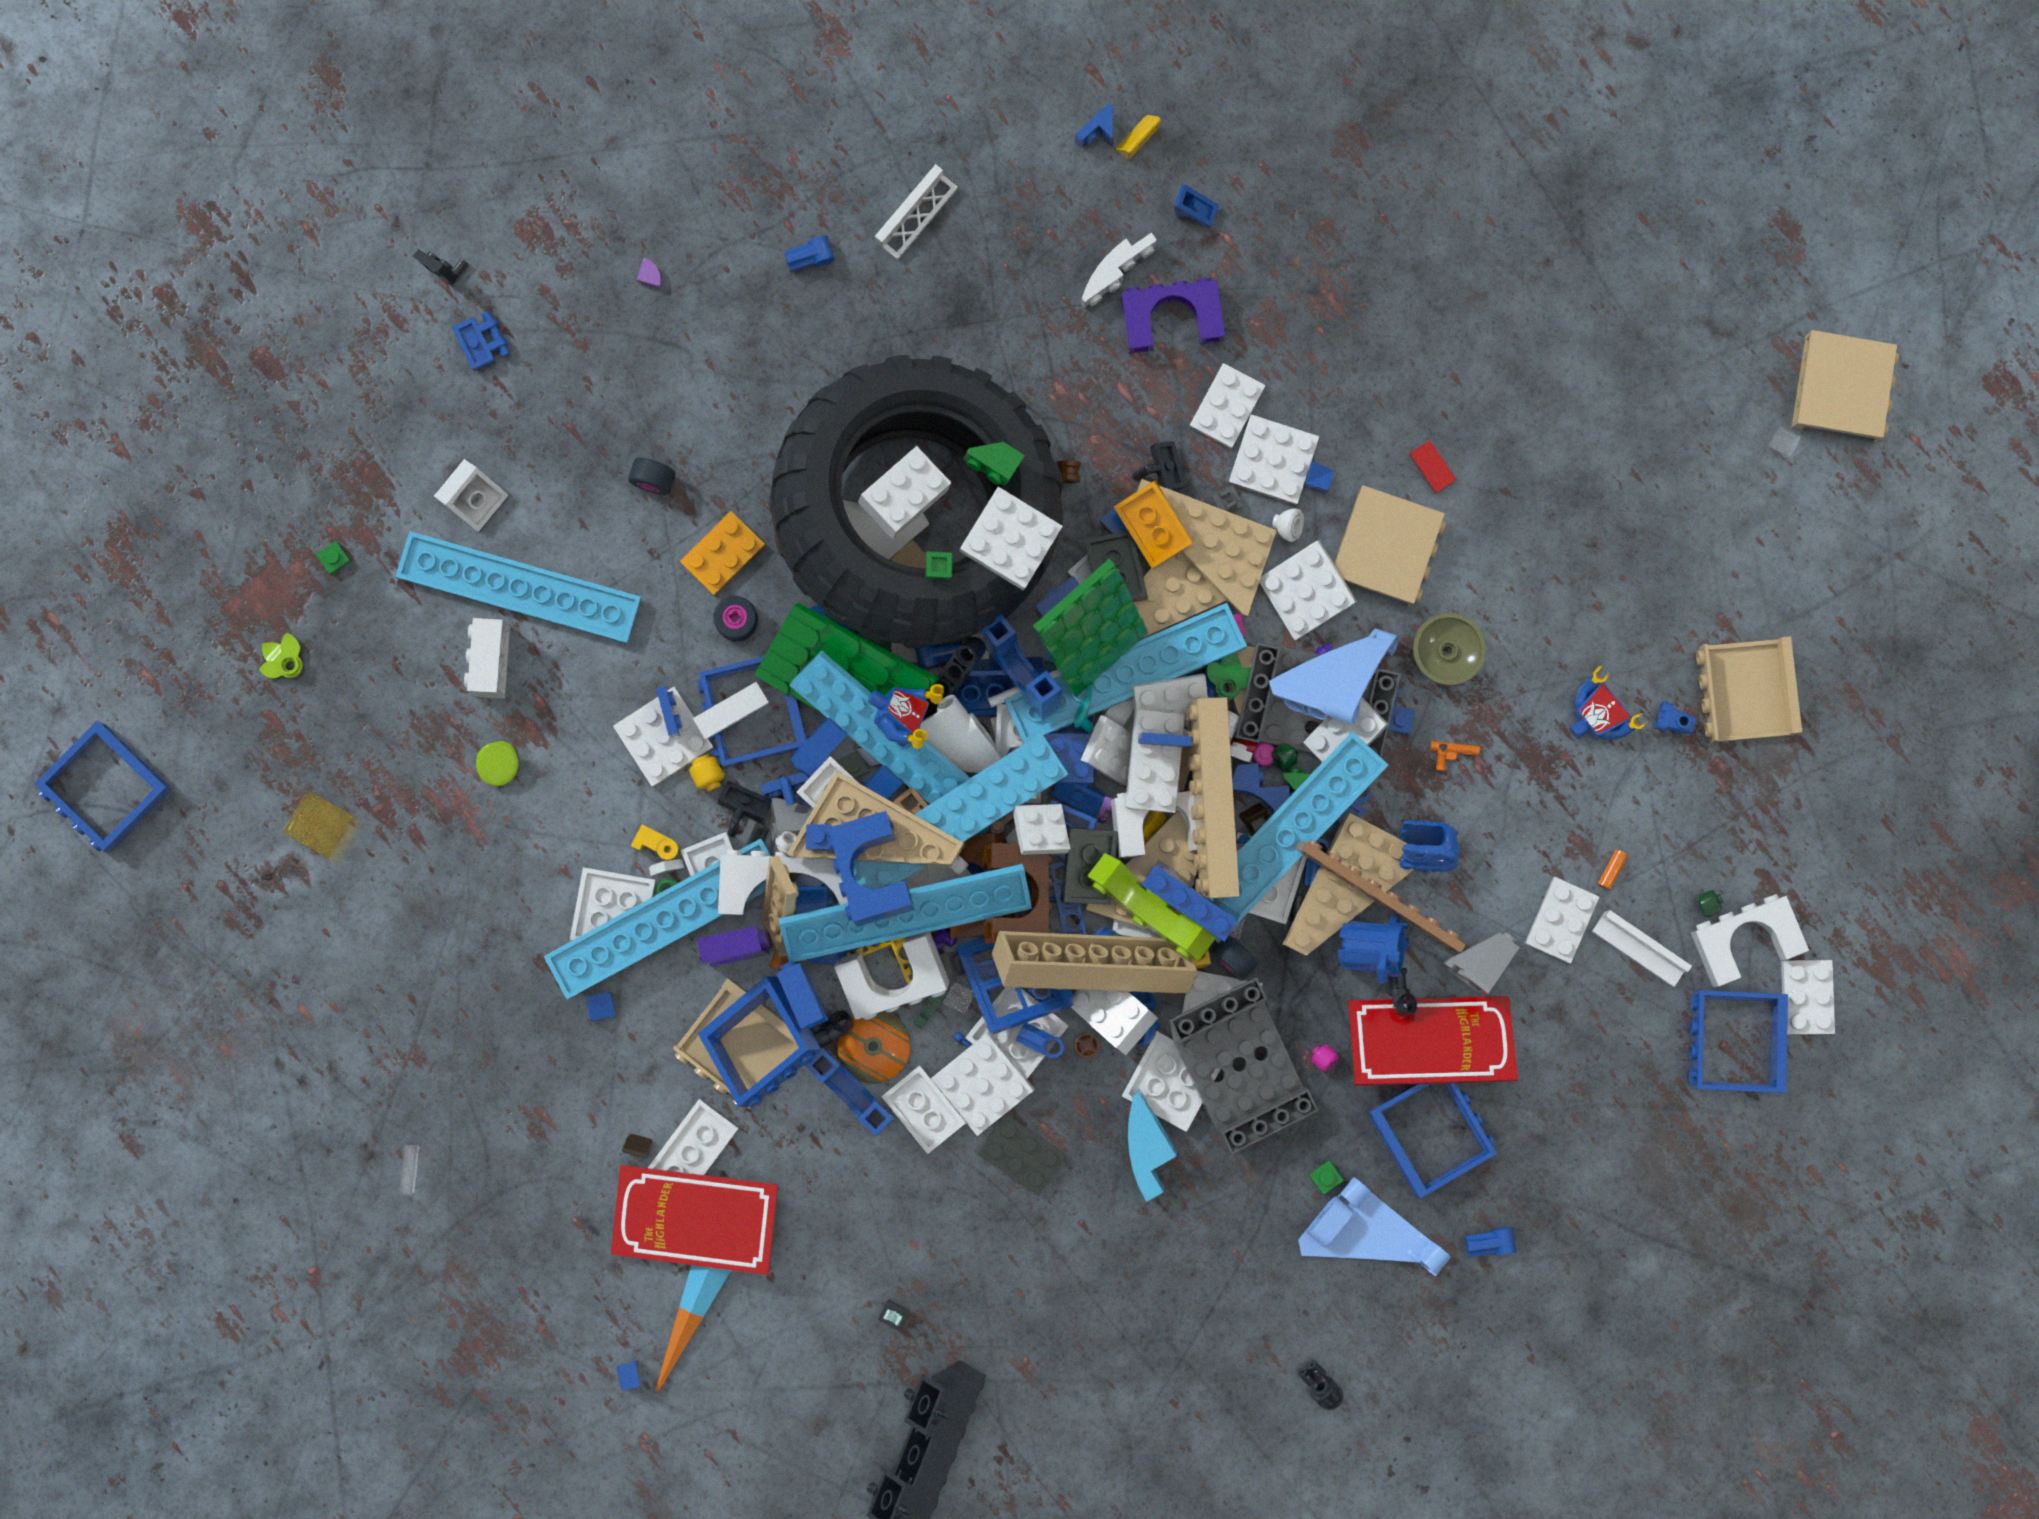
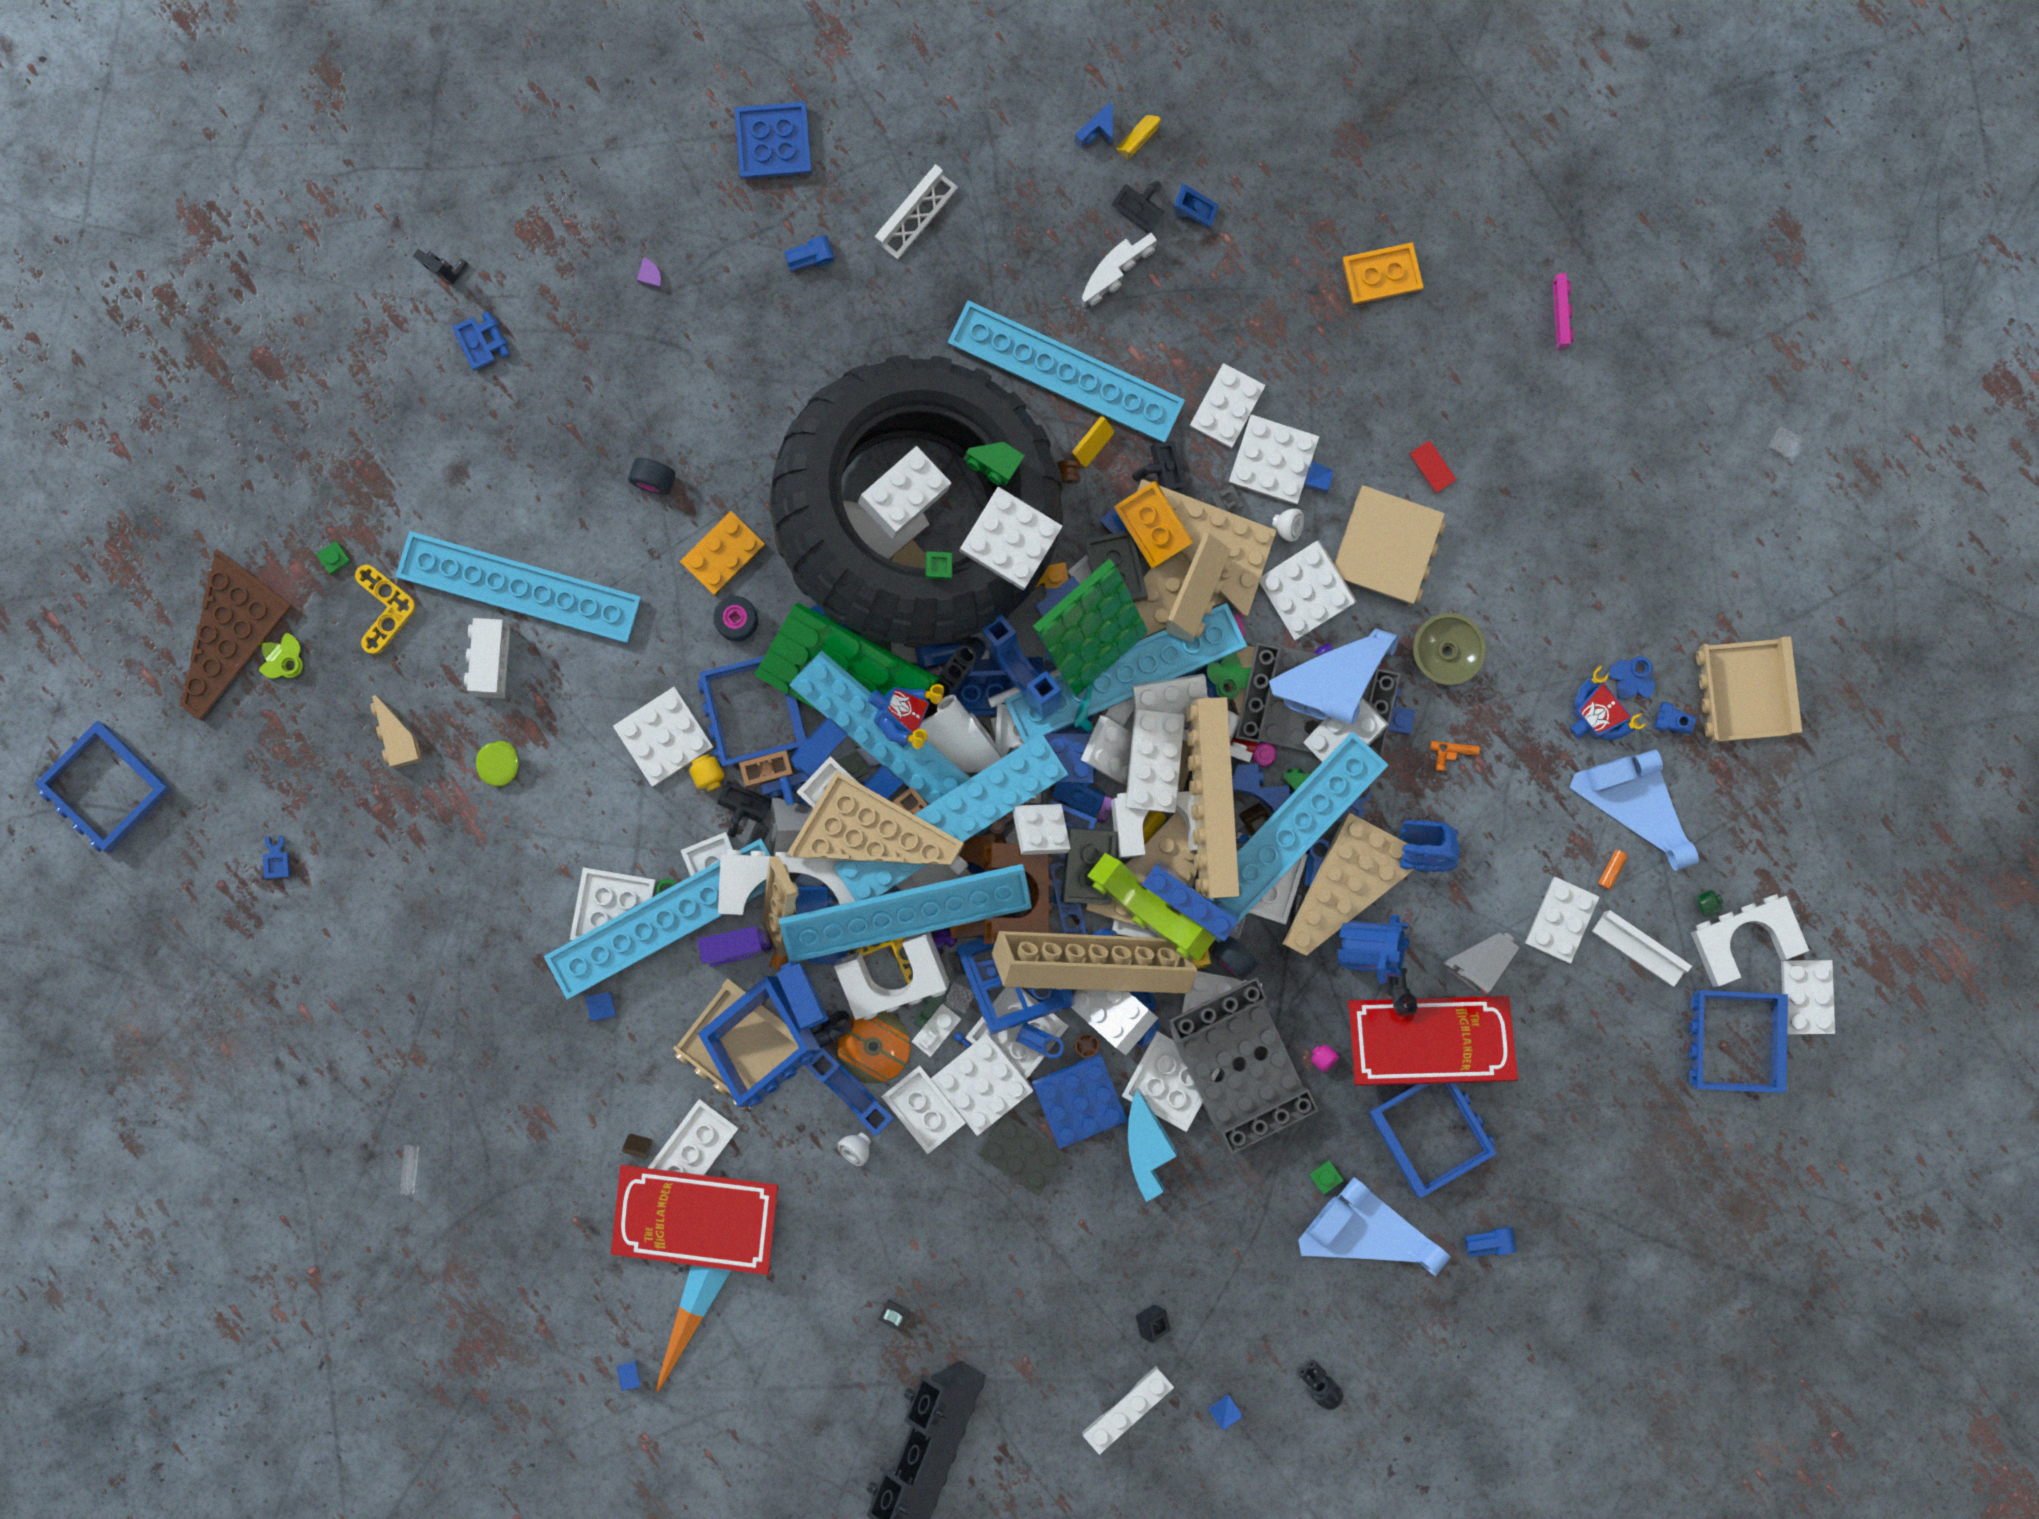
clear yellow slope [283,790,352,857] -> none
white slope [434,459,508,532] -> none
yellow leg [631,824,680,861] -> none
white tile [649,859,684,876] -> none
blue plate [656,686,683,738] -> none
white tile [693,682,769,740] -> none
white plate [775,831,797,854] -> none
blue plate [806,824,832,851] -> none
blue arch [827,811,915,927] -> none
dark purple arch [1121,278,1225,354] -> none
blue tile [1138,732,1192,748] -> none
dark green piece [1271,744,1298,771] -> none
medium nougat plate [1295,840,1466,953] -> none
tan panel [1792,330,1899,443] -> none
none -> reddish brown wing [180,549,293,721]
none -> blue plate [263,835,291,879]
none -> yellow beam [355,565,416,655]
none -> tan slope [371,695,423,769]
none -> blue plate [735,102,812,179]
none -> medium nougat brick [739,750,794,789]
none -> white brick [838,1133,871,1166]
none -> white plate [912,1003,961,1057]
none -> medium azure plate [947,301,1185,443]
none -> blue plate [1032,1054,1127,1149]
none -> light orange plate [1034,562,1069,590]
none -> yellow slope [1072,416,1114,468]
none -> white arch [1082,1366,1174,1455]
none -> black plate [1111,181,1165,232]
none -> black slope [1136,1305,1170,1342]
none -> tan slope [1166,532,1233,643]
none -> blue slope [1208,1394,1243,1431]
none -> light orange plate [1342,242,1424,305]
none -> dark pink plate [1553,273,1574,350]
none -> light blue panel [1569,749,1699,871]
none -> blue plate [1608,656,1655,699]

